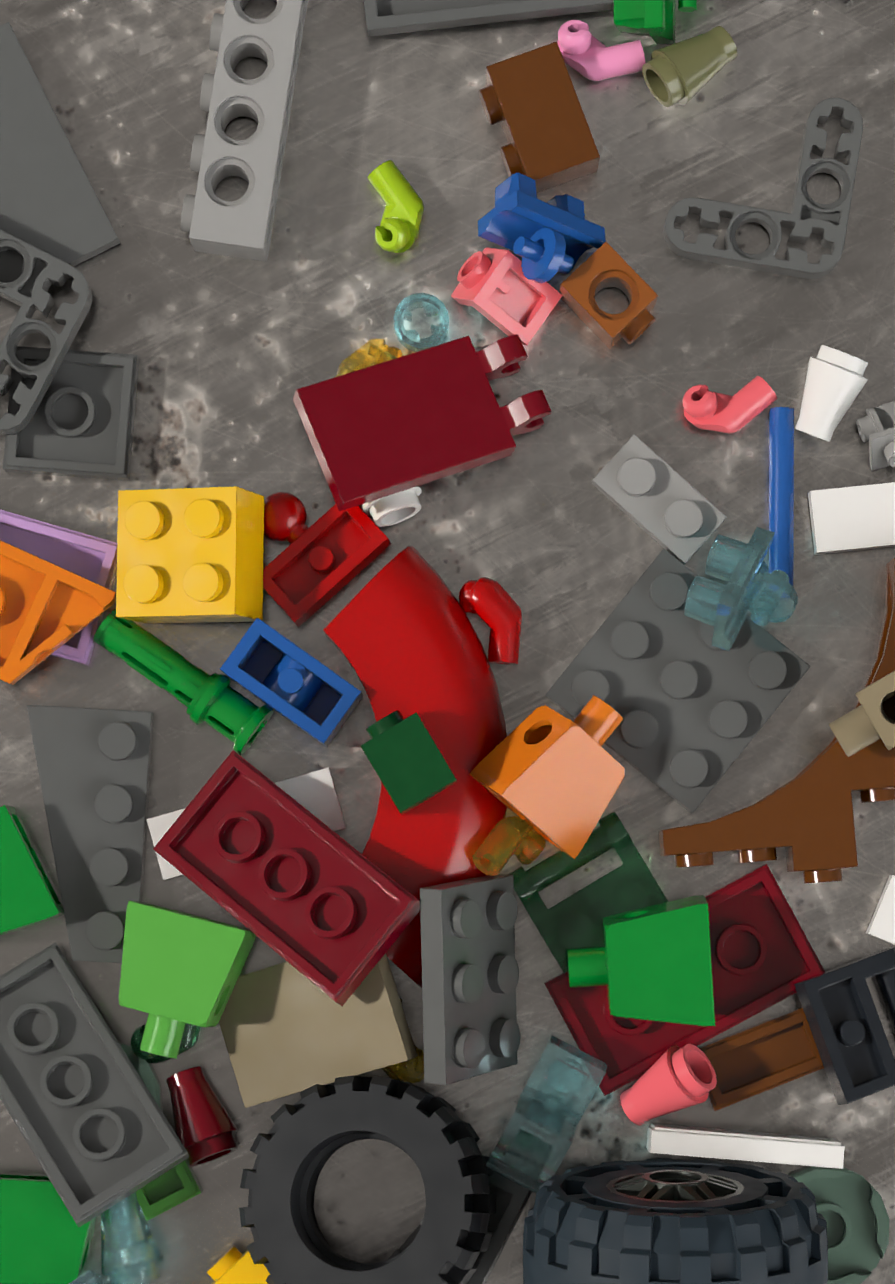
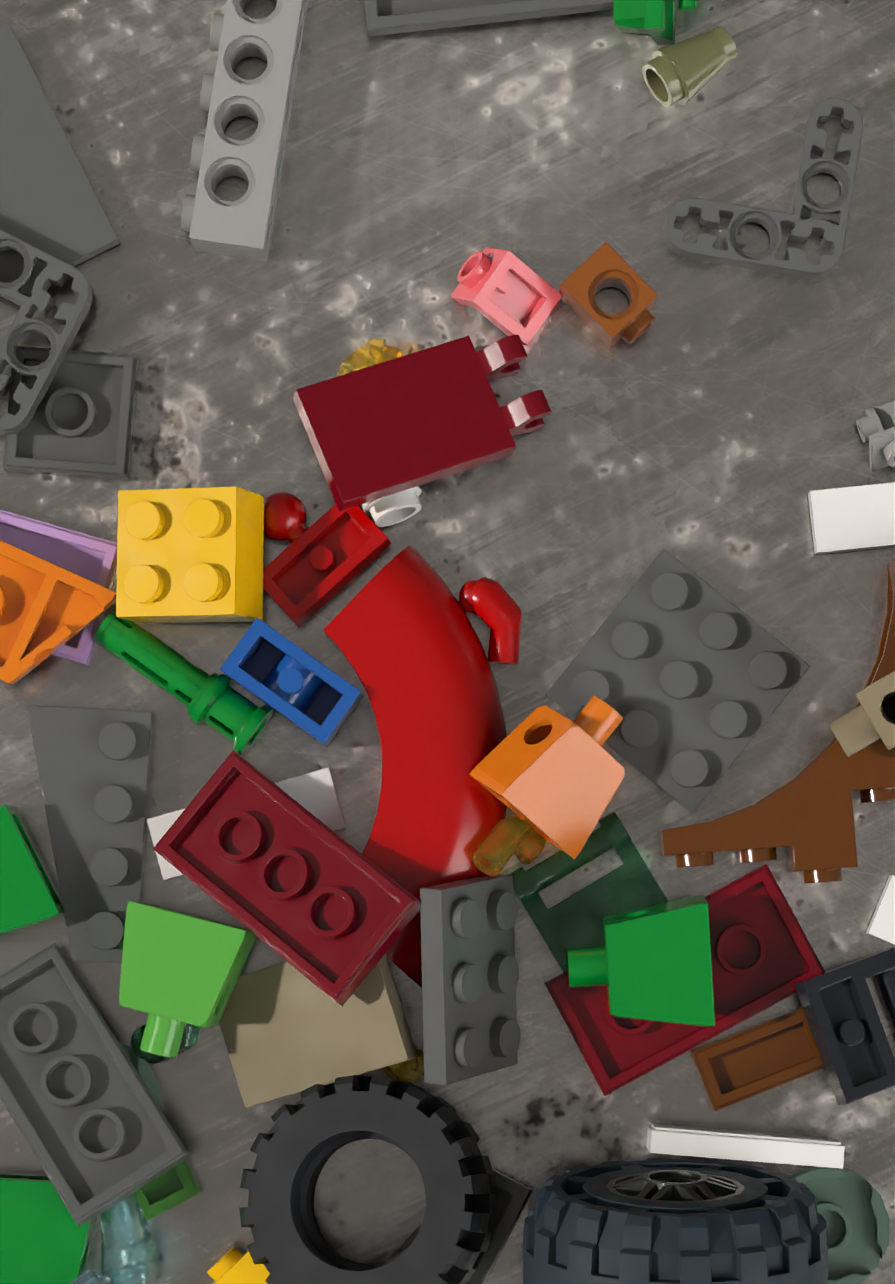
dark red cone [166,1066,238,1167] -> none
dark green brick [361,710,457,815] -> none
lime arm [367,160,424,253] -> none
clear light blue bush [393,293,449,352] -> none
blue hips [478,173,606,283] -> none
reddish brown brick [479,41,600,193] -> none
clear light blue brick [486,1035,608,1193] -> none
bright pink arm [557,20,646,81] -> none
light grey plate [591,434,727,565] -> none
coral cone [620,1044,717,1126] -> none
coral arm [682,376,777,434] -> none
clear light blue hips [684,527,798,651] -> none
blue bar [768,407,794,596] -> none
white cone [795,345,868,442] -> none

